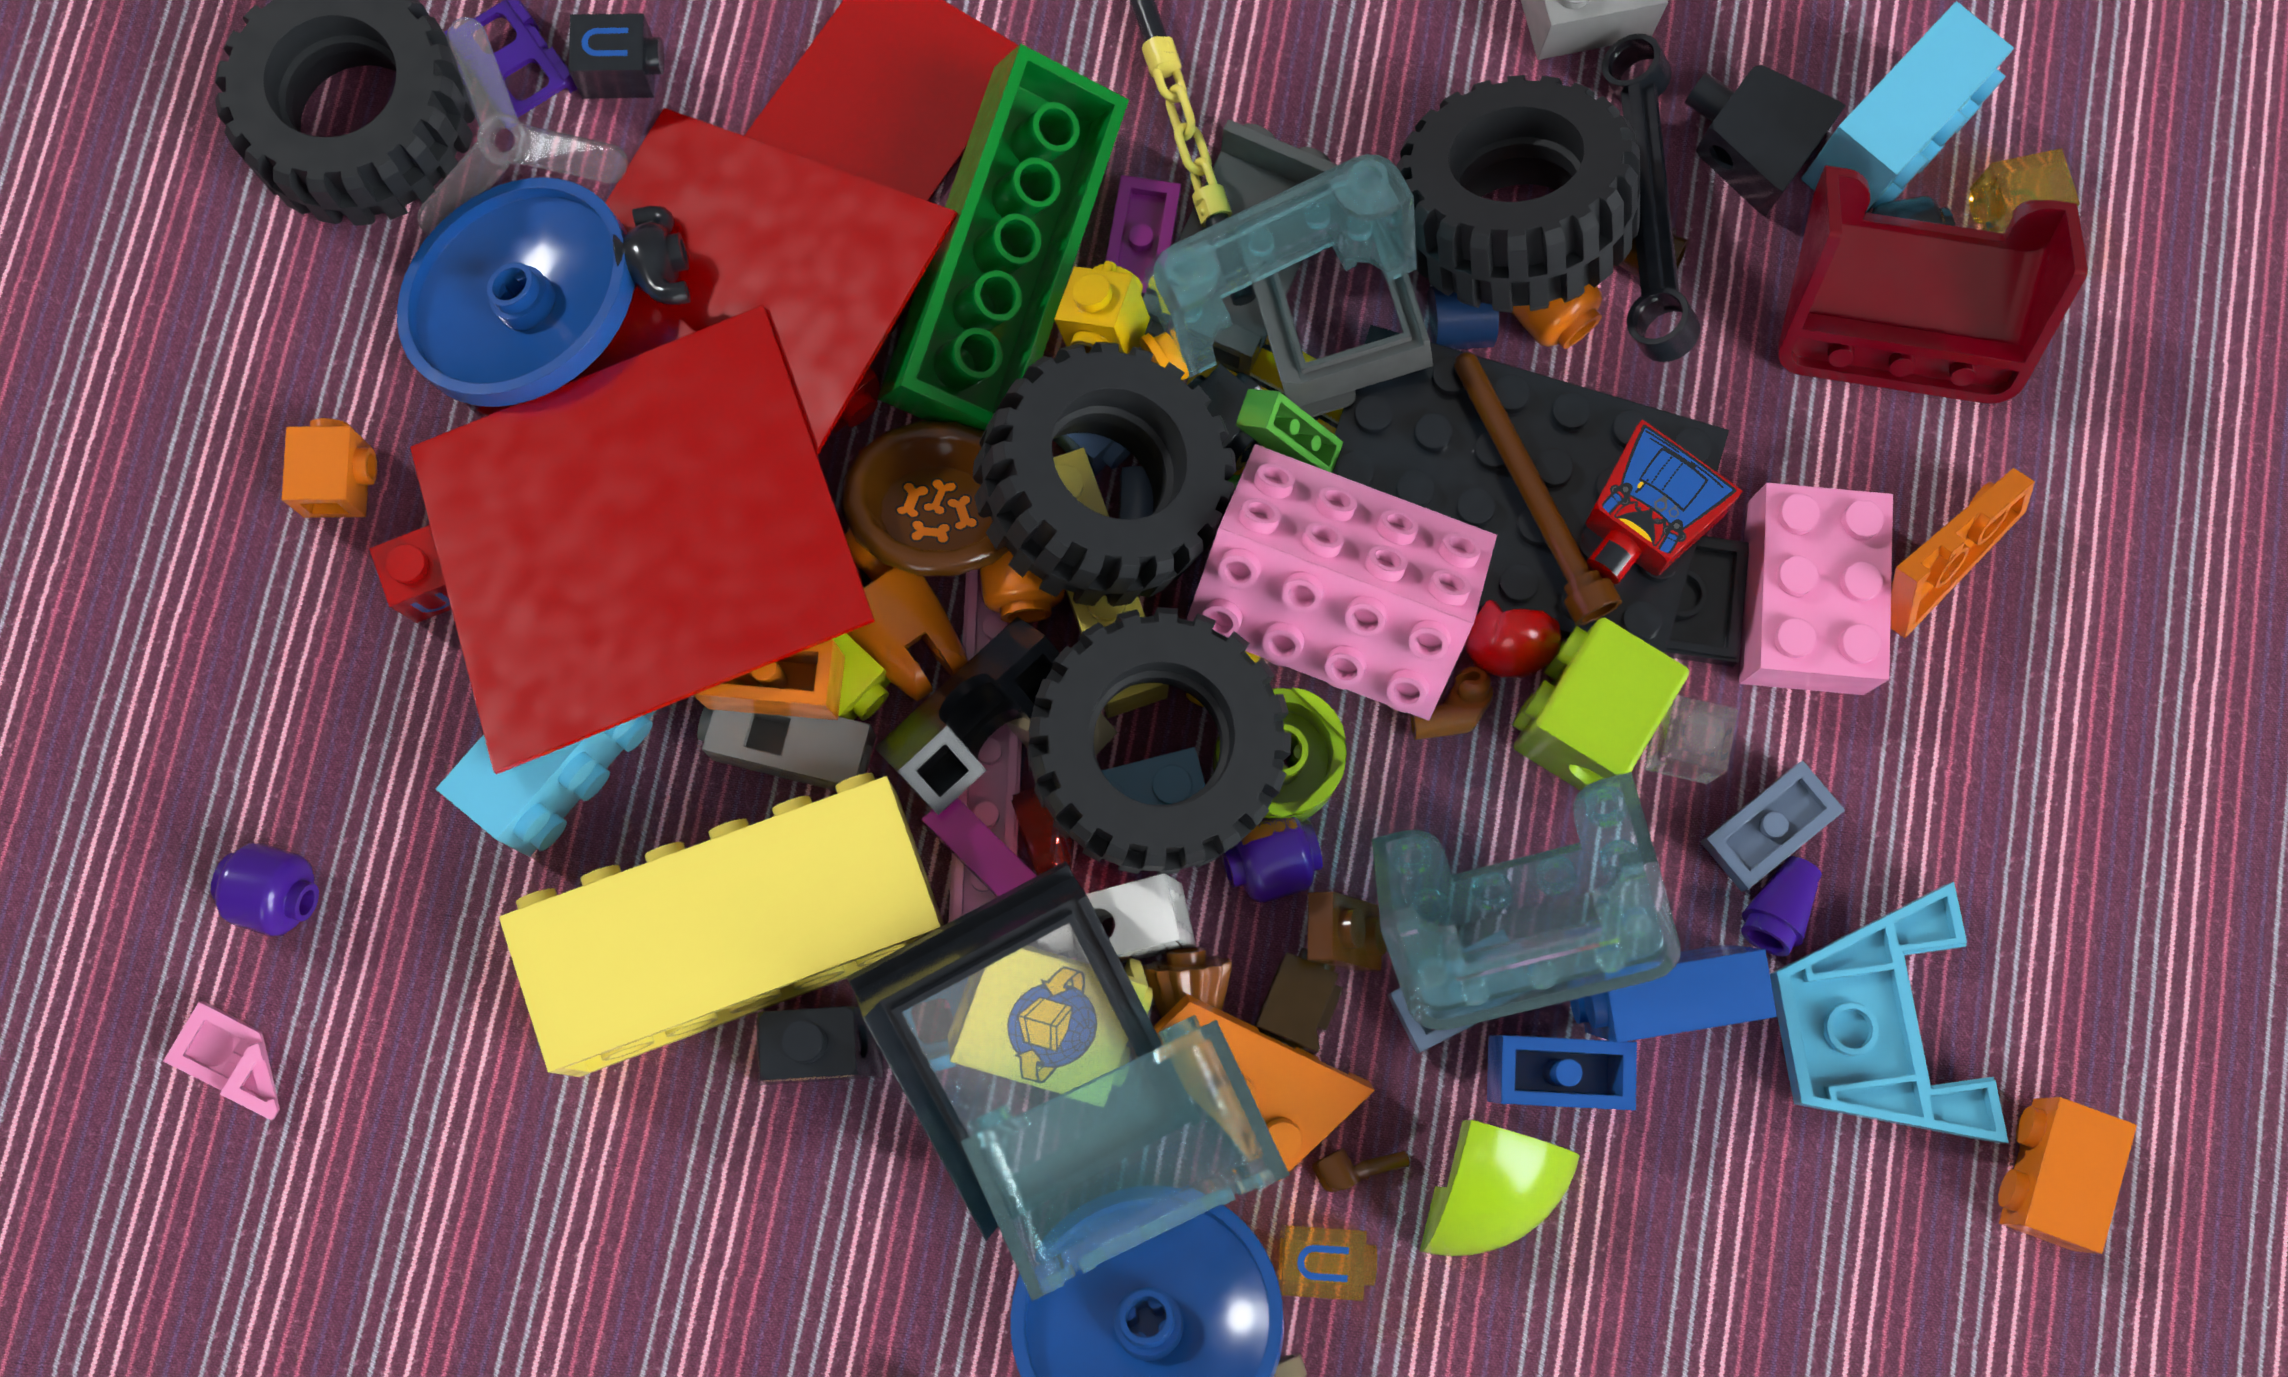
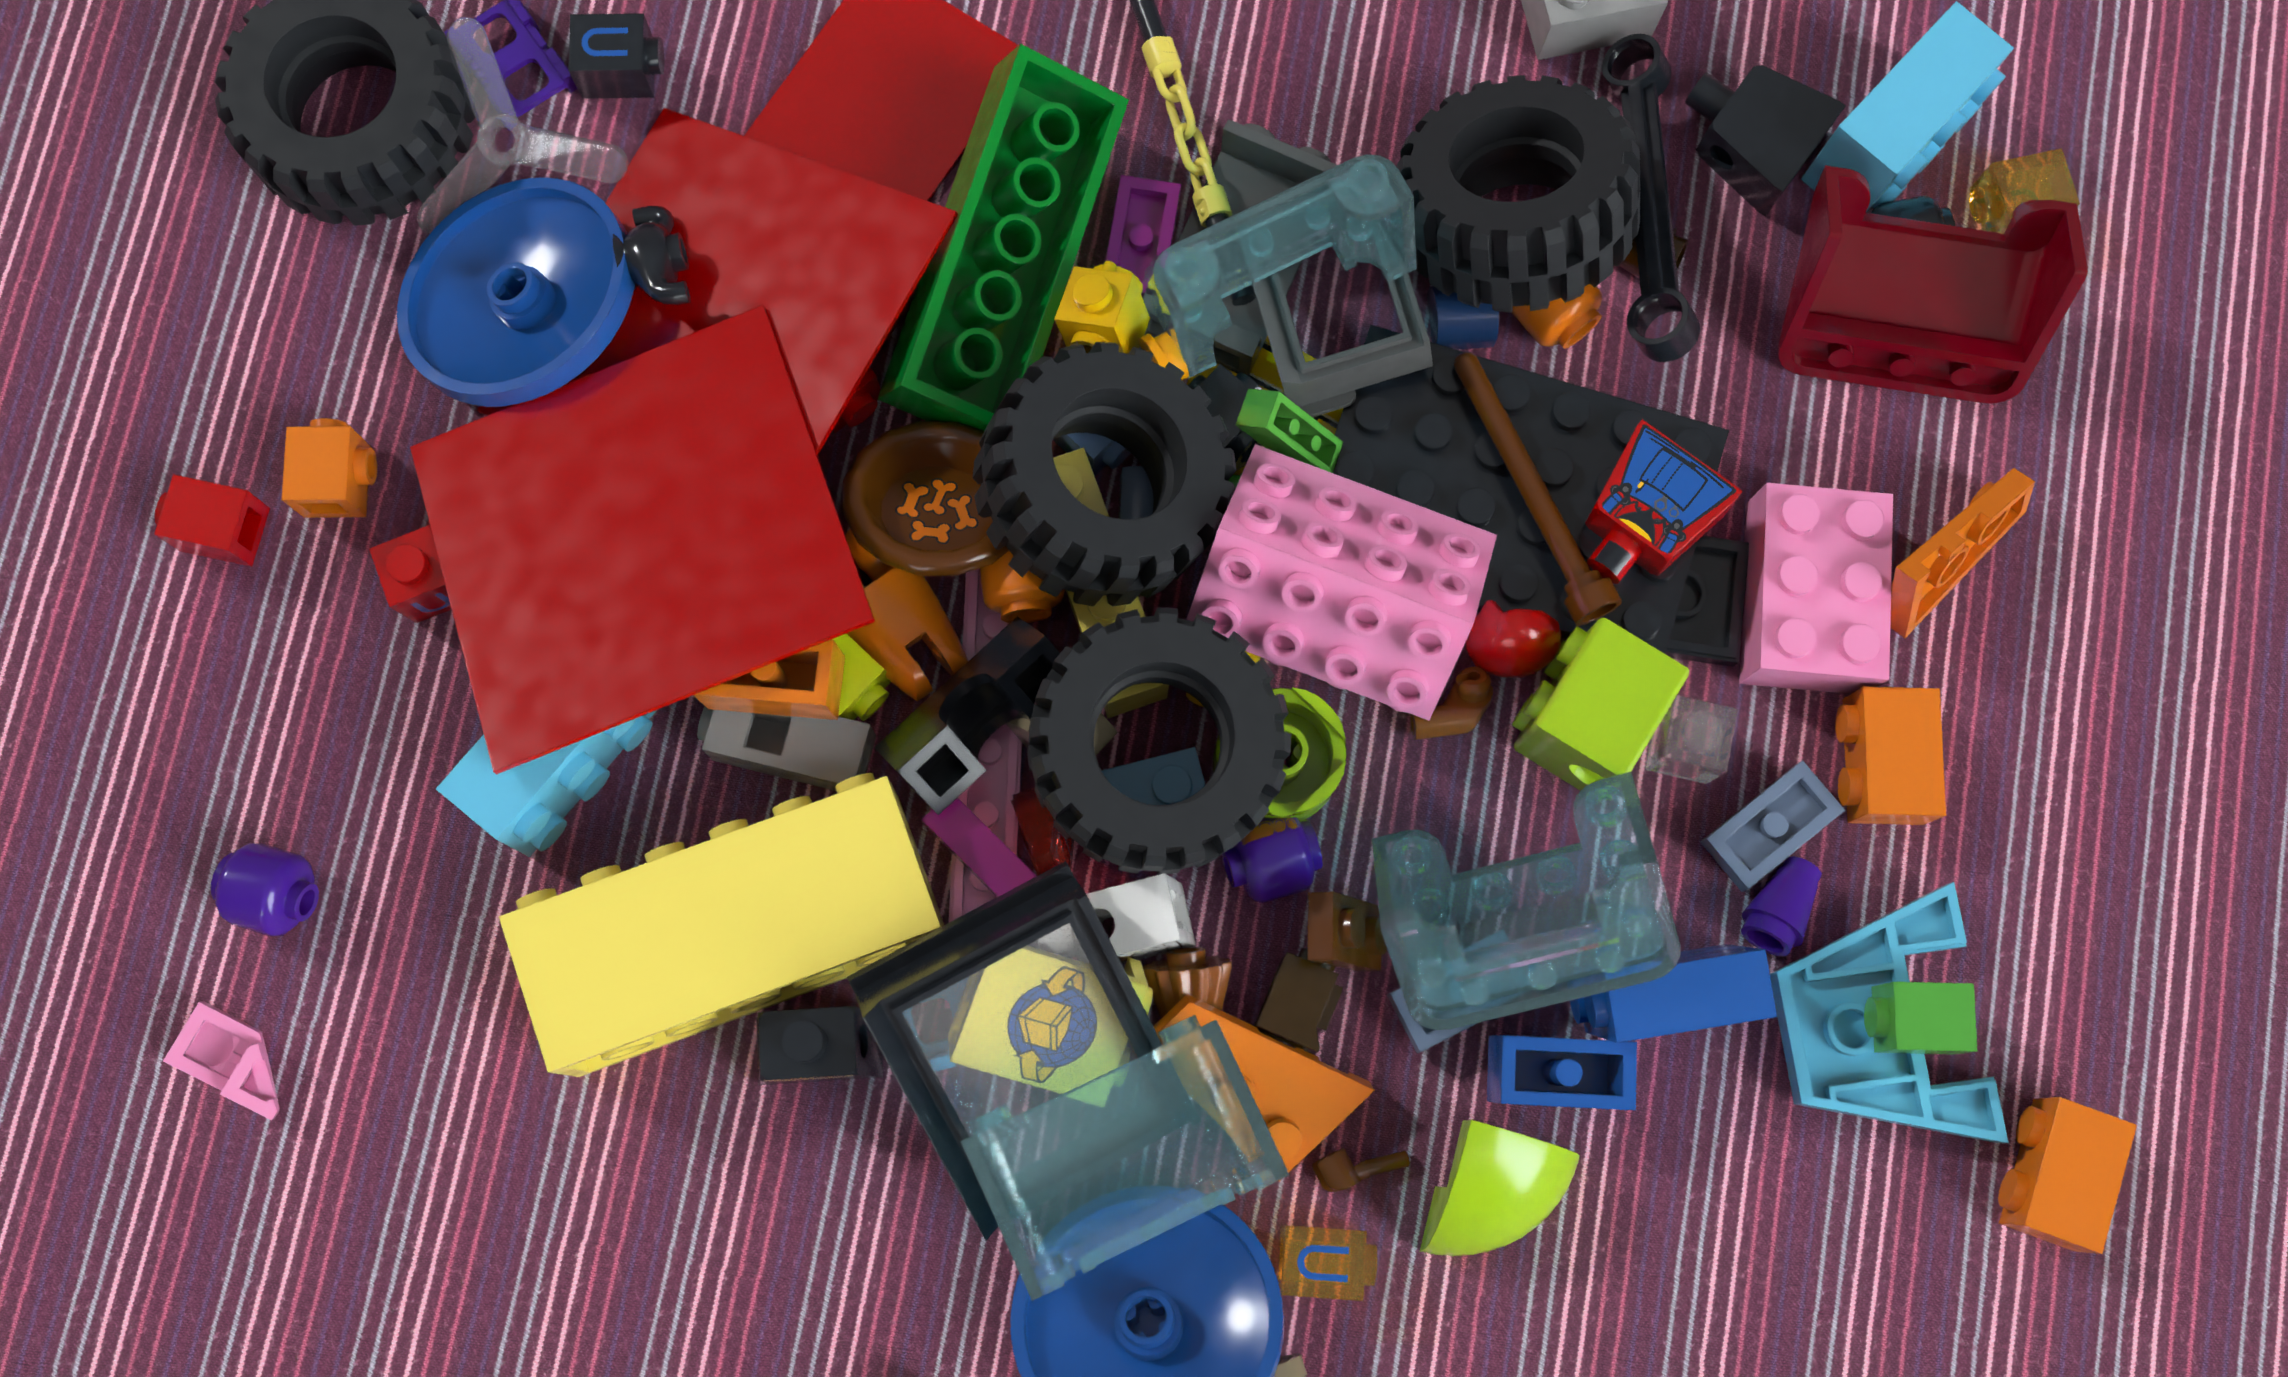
none -> red brick [154,474,270,567]
none -> orange brick [1835,686,1946,825]
none -> bright green brick [1864,982,1977,1054]

